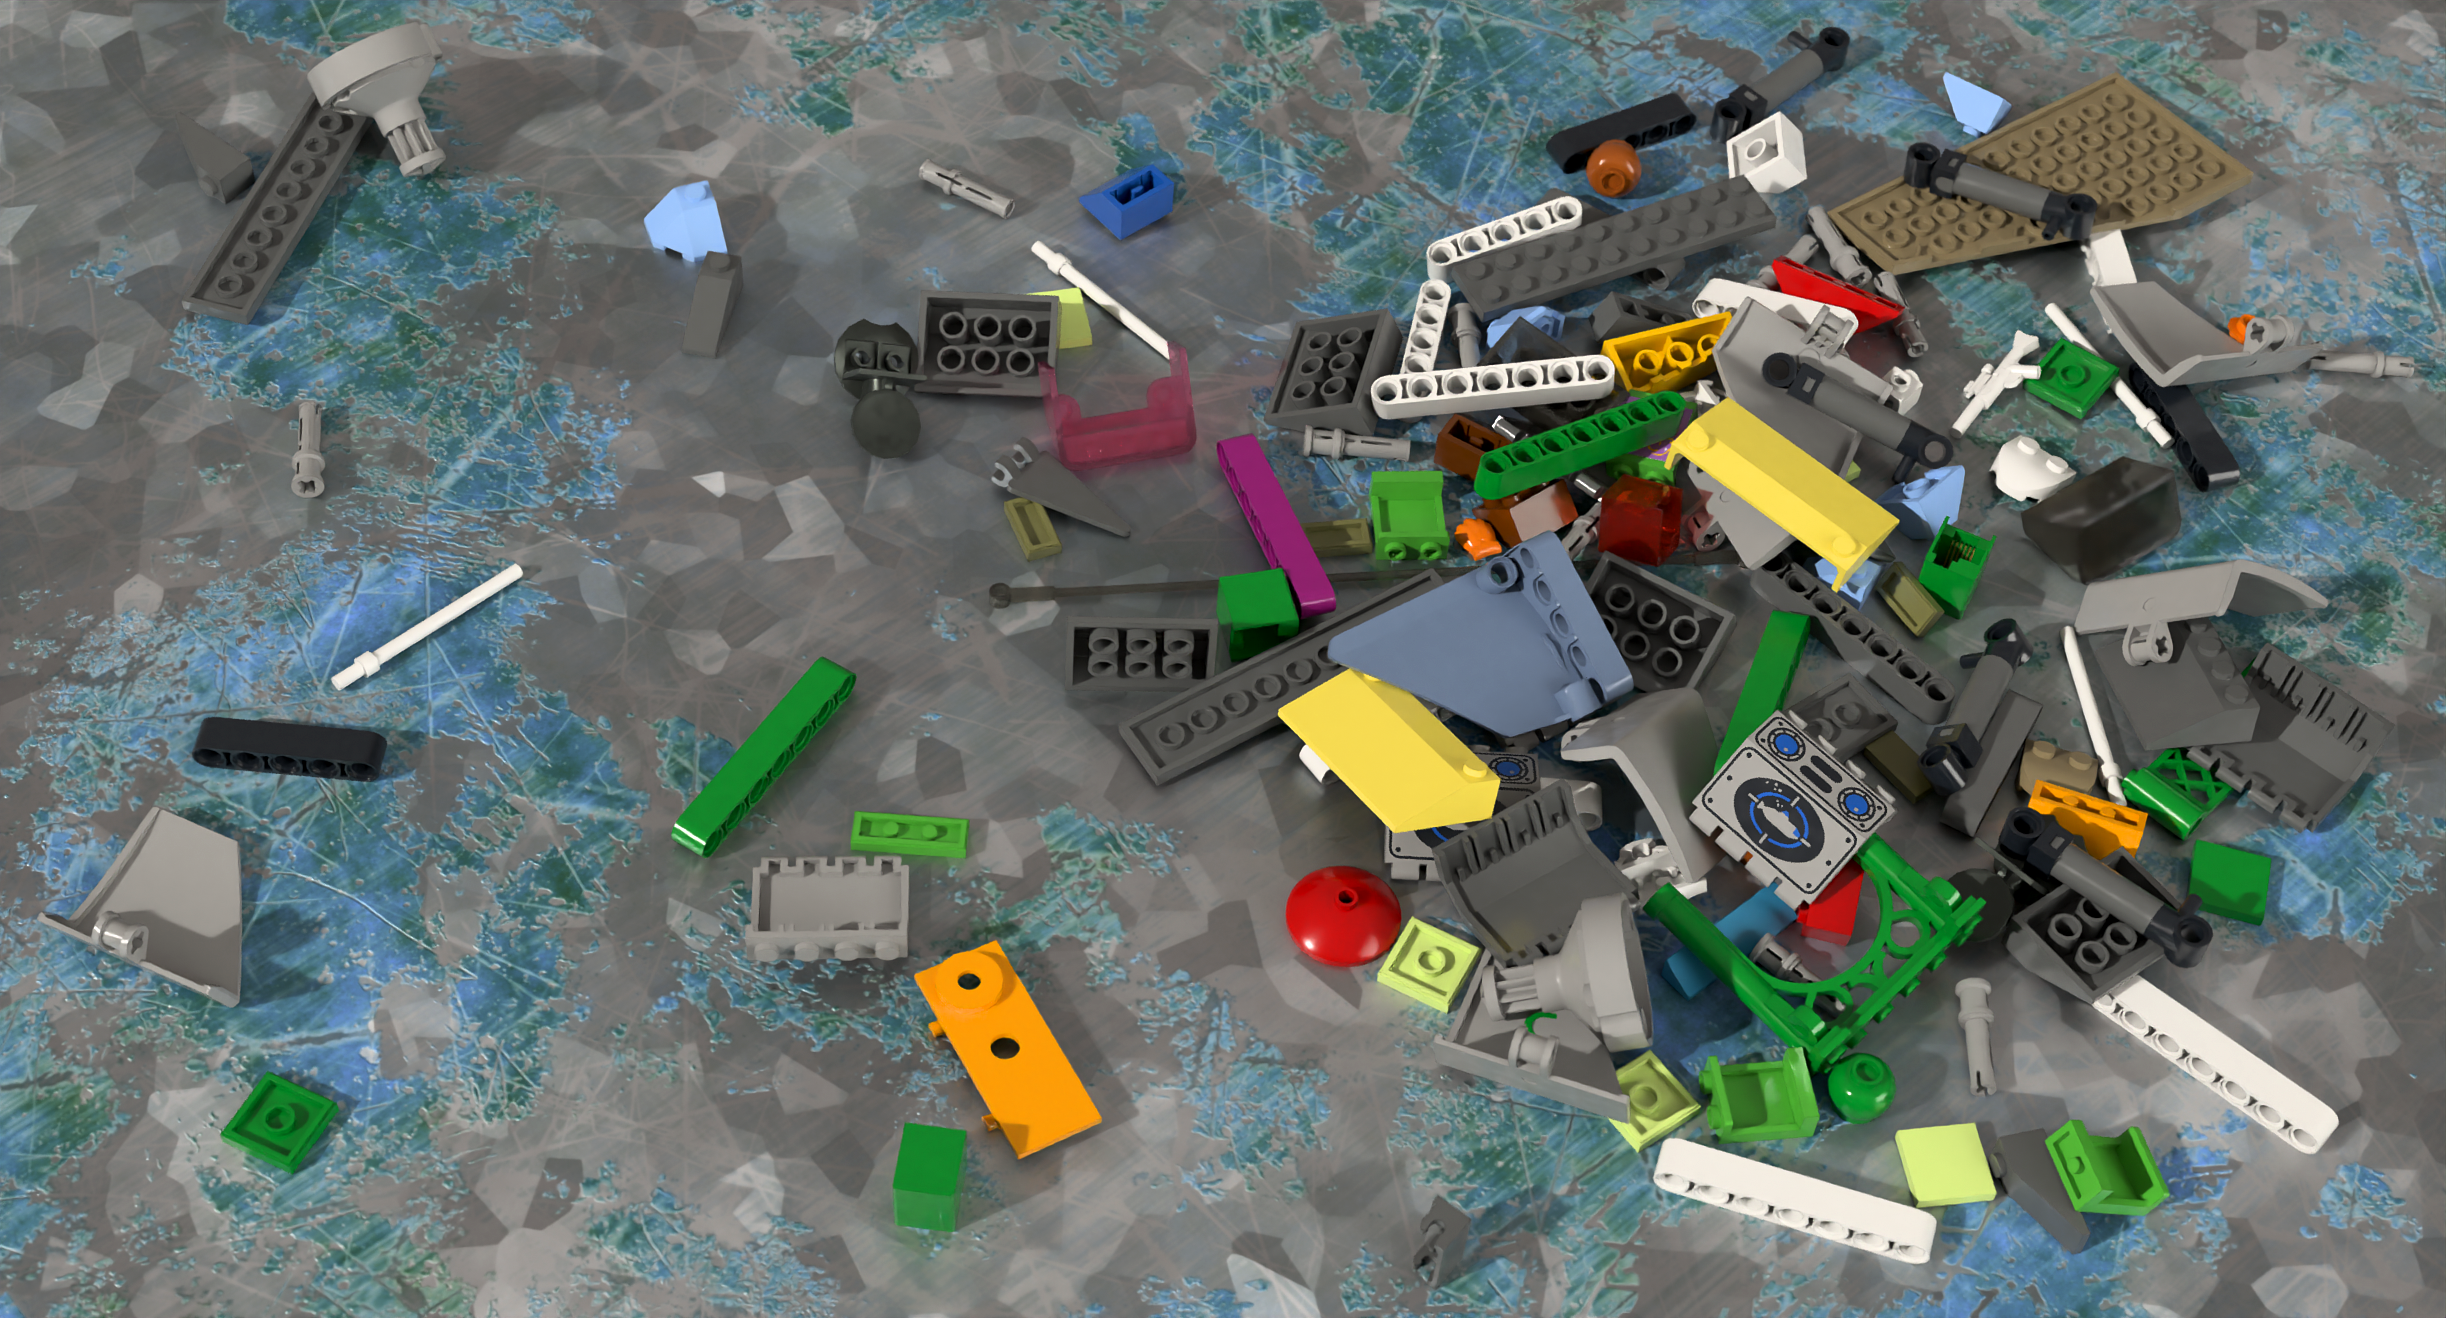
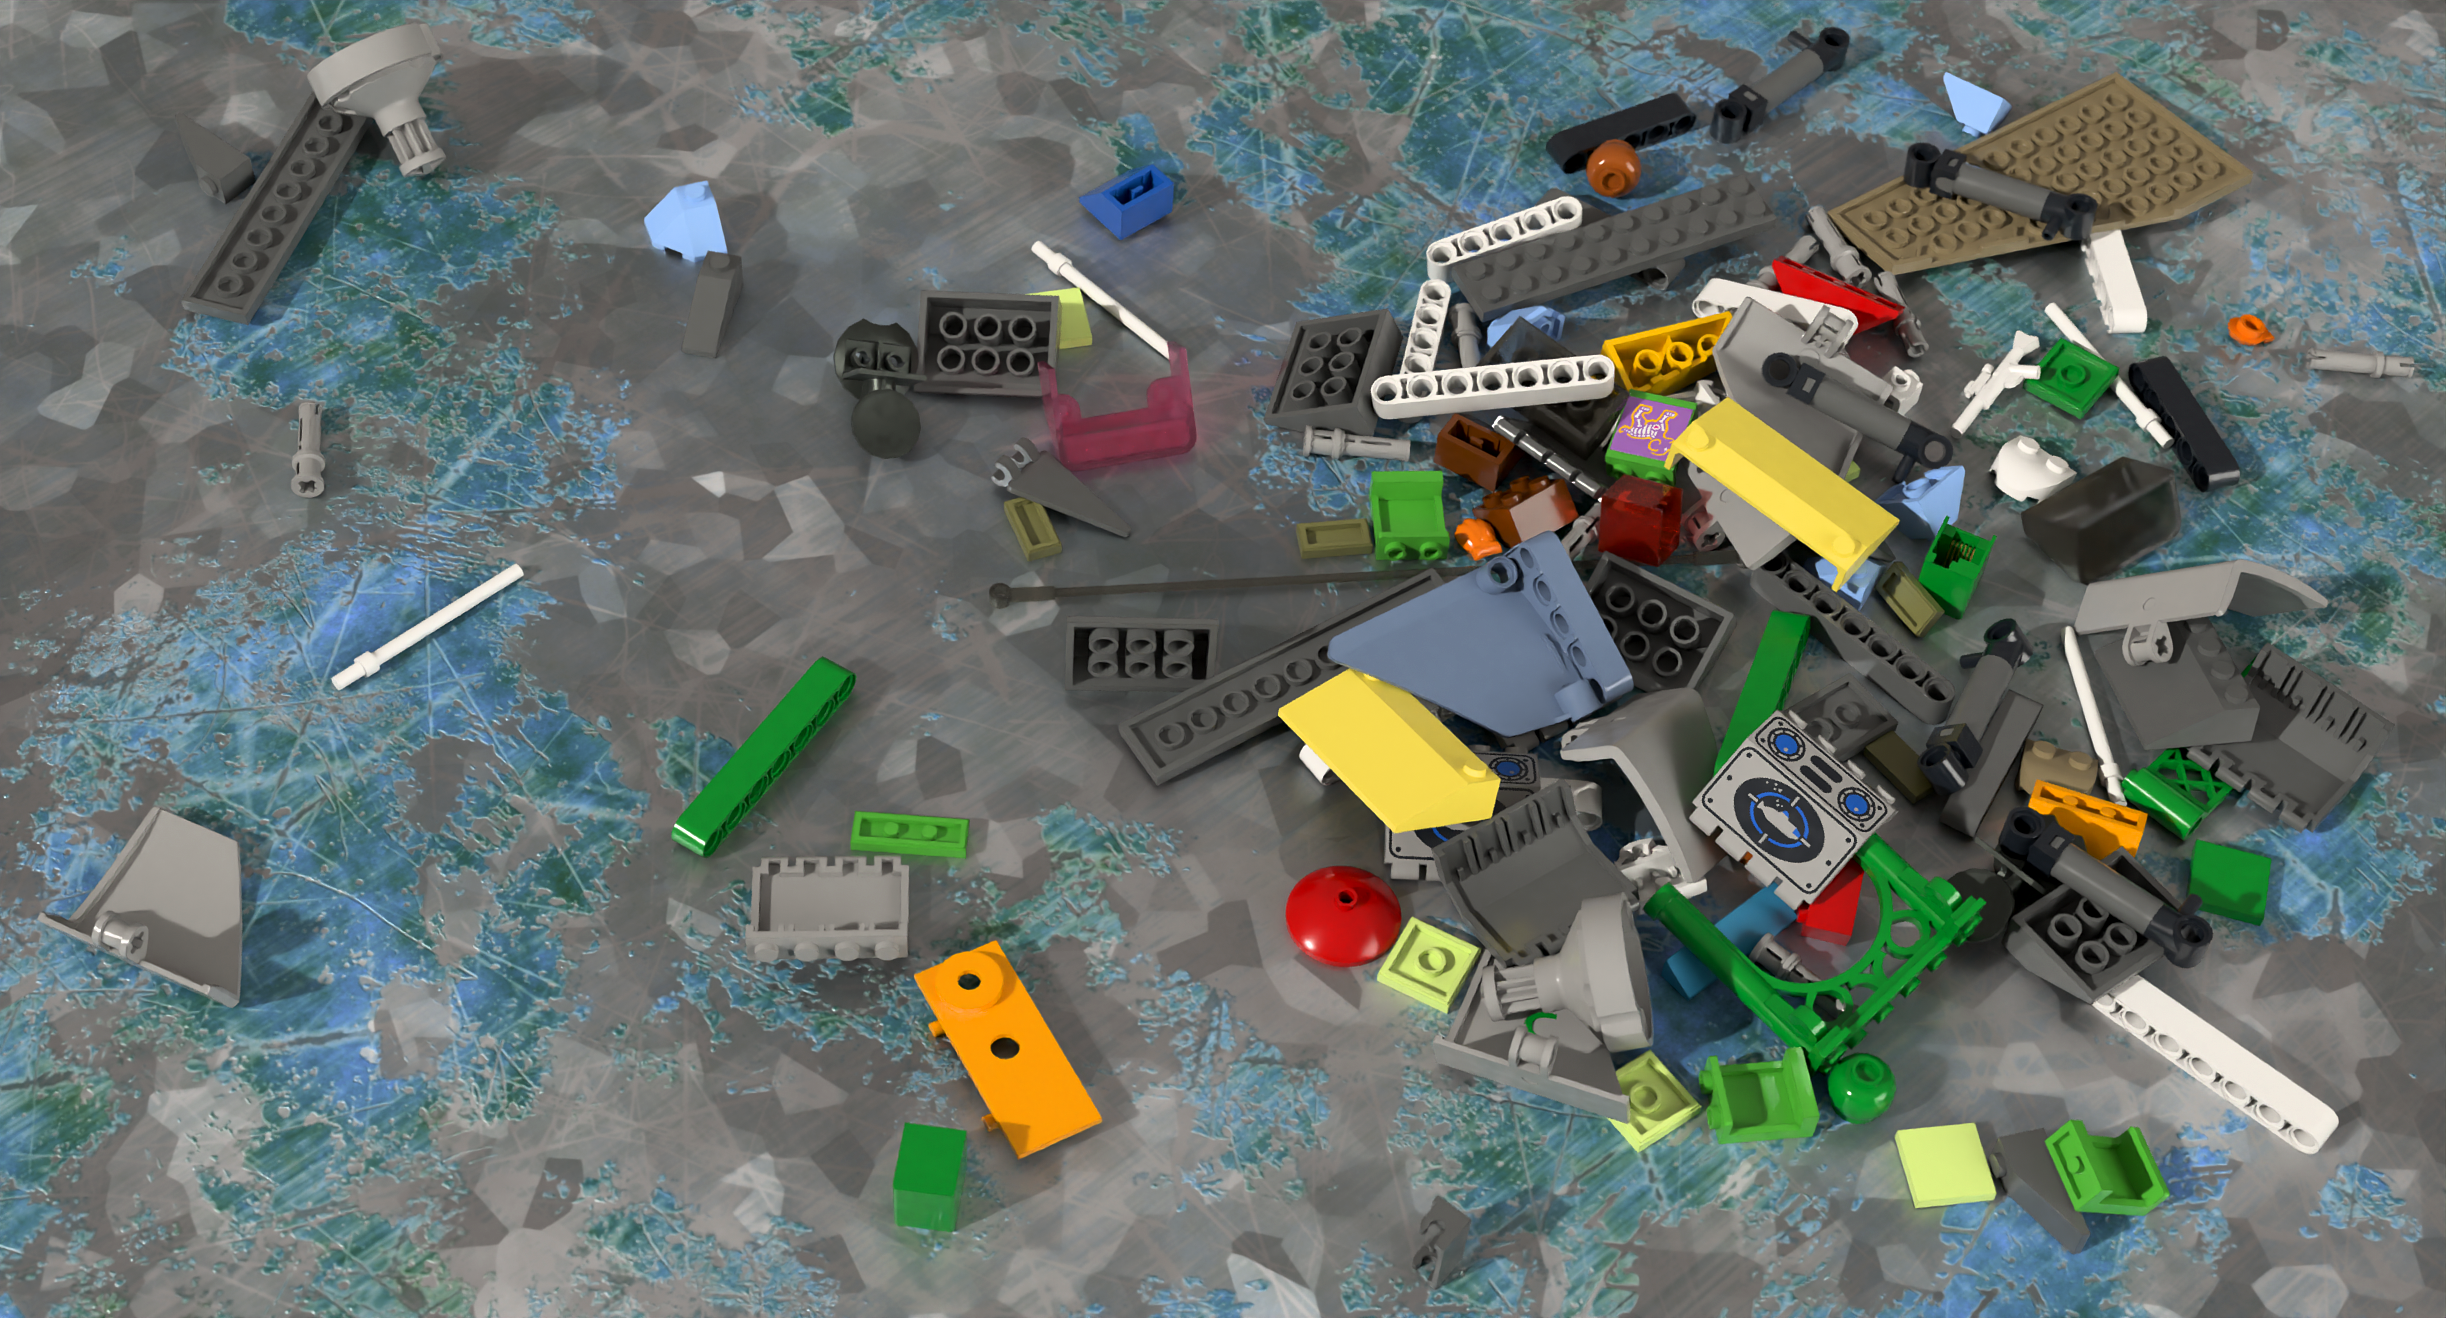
black beam [192,717,387,782] -> none
green tile [220,1071,339,1174] -> none
light grey pin [919,159,1015,219] -> none
magenta beam [1216,433,1336,620] -> none
green piece [1216,568,1299,662] -> none
green beam [1474,391,1686,500] -> none
dark grey slope [1588,291,1692,345] -> none
white beam [1653,1138,1937,1264] -> none
white slope [1726,111,1807,194] -> none
light grey pin [1955,978,1997,1097] -> none
light grey panel [2090,281,2324,387] -> none

